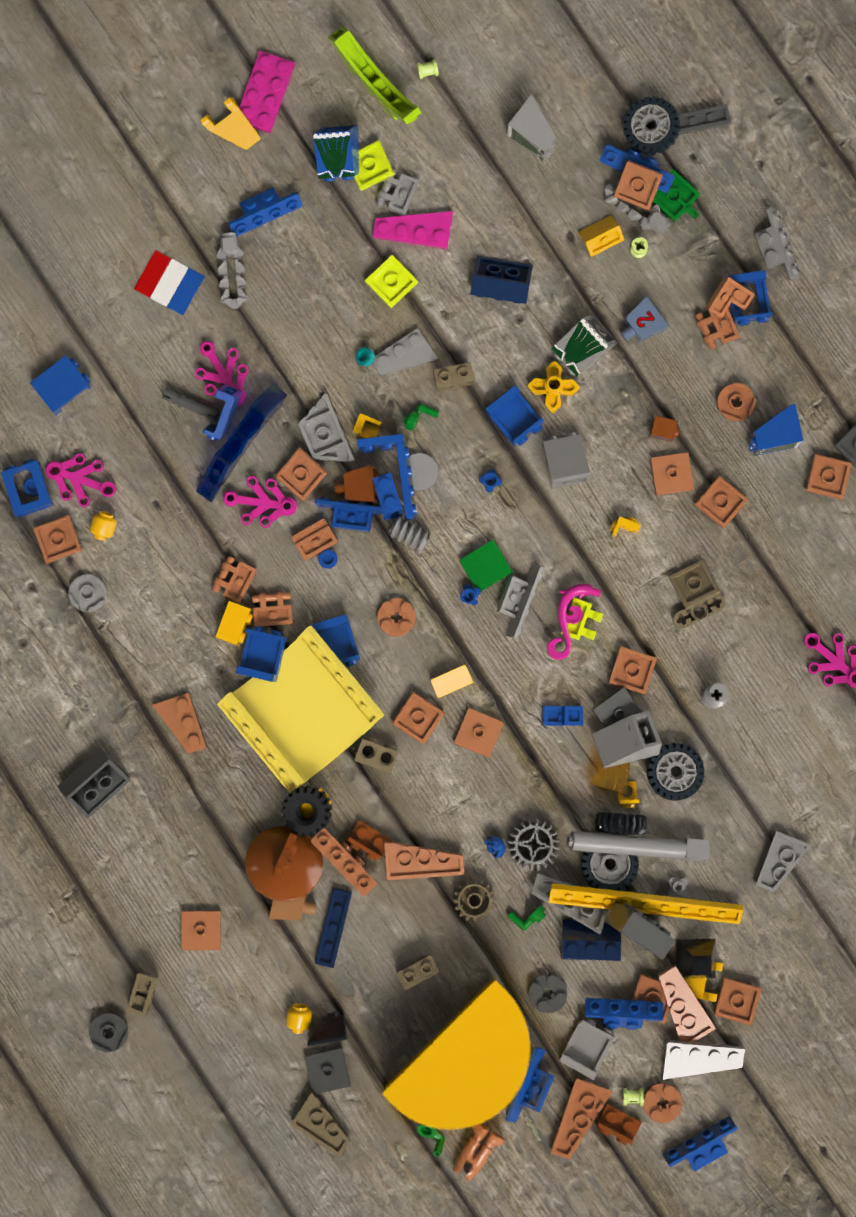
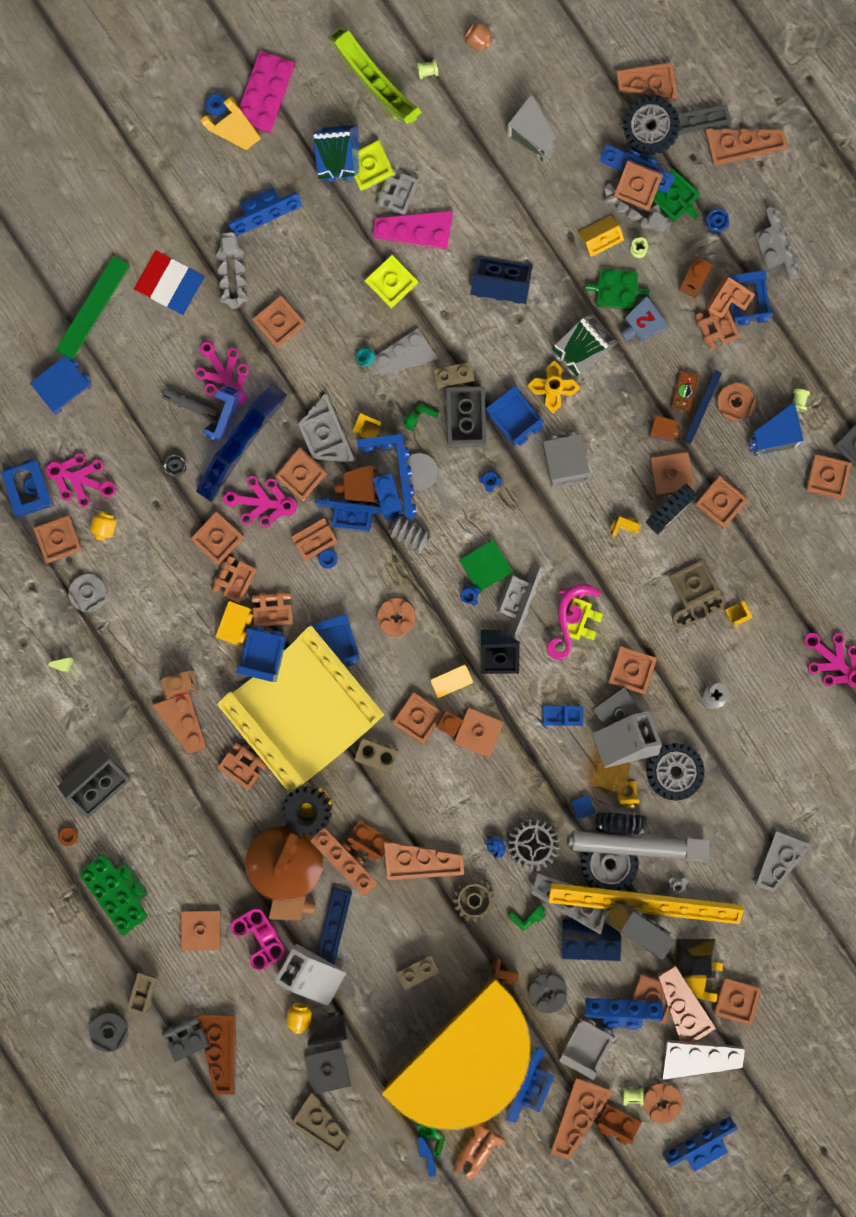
none -> yellowish green slope [48,658,73,673]
none -> green tile [56,256,130,360]
none -> dark orange tile [58,827,78,846]
none -> green bracket [79,855,148,935]
none -> medium nougat torso [159,671,200,700]
none -> dark grey plate [162,1016,211,1062]
none -> dark grey plate [163,453,187,477]
none -> nougat plate [190,512,244,566]
none -> dark orange wing [196,1015,236,1095]
none -> blue plate [204,93,227,116]
none -> nougat plate [218,742,267,791]
none -> dark pink beam [231,909,285,970]
none -> nougat plate [252,296,306,349]
none -> light grey slope [274,944,347,1006]
none -> blue slope [418,1135,436,1177]
none -> dark orange brick [437,711,463,738]
none -> dark grey brick [446,387,486,448]
none -> nougat head [464,23,493,51]
none -> black slope [480,630,520,674]
none -> dark orange bracket [491,958,519,984]
none -> blue tile [571,795,595,820]
none -> green plate [585,269,650,311]
none -> nougat wing [616,63,678,101]
none -> black wheel [646,483,698,535]
none -> tile [672,371,699,413]
none -> dark orange torso [679,257,713,299]
none -> dark blue tile [683,370,722,444]
none -> nougat wing [705,129,788,167]
none -> blue plate [706,209,730,233]
none -> yellow panel [724,600,753,627]
none -> yellowish green bush [793,389,810,412]

